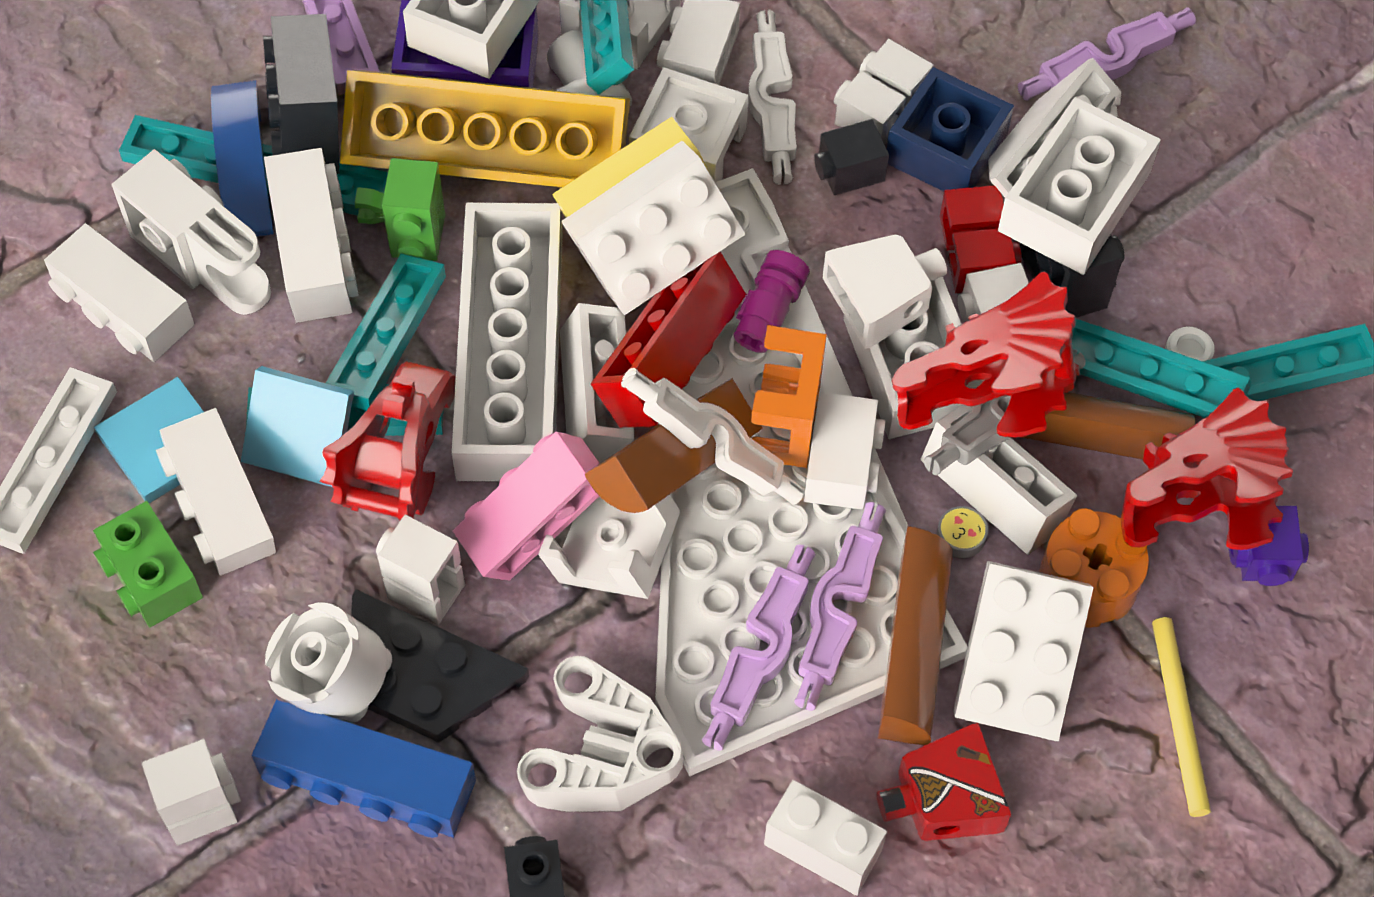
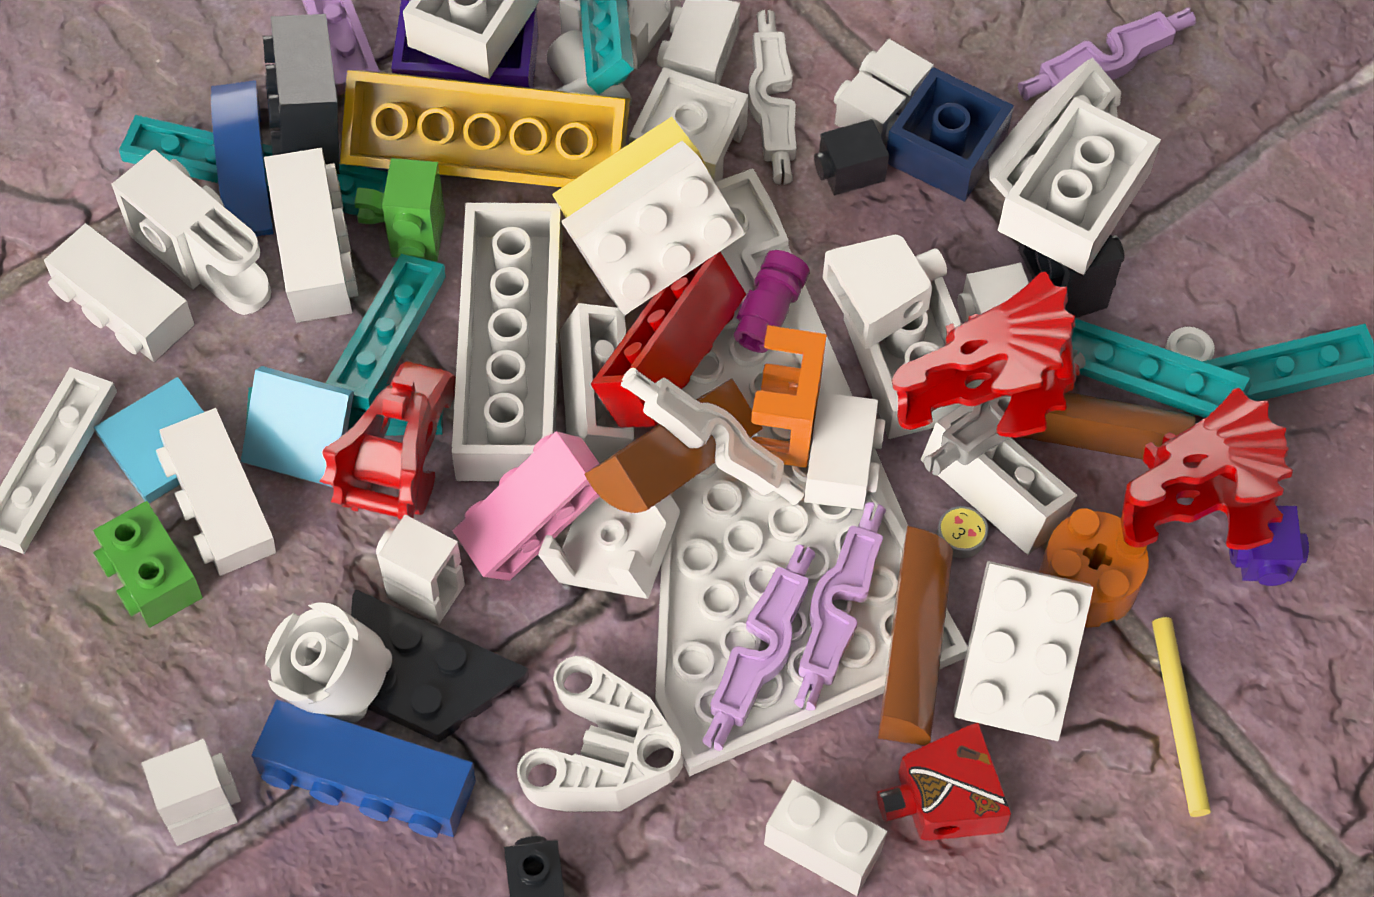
red piece [940,185,1021,294] -> none

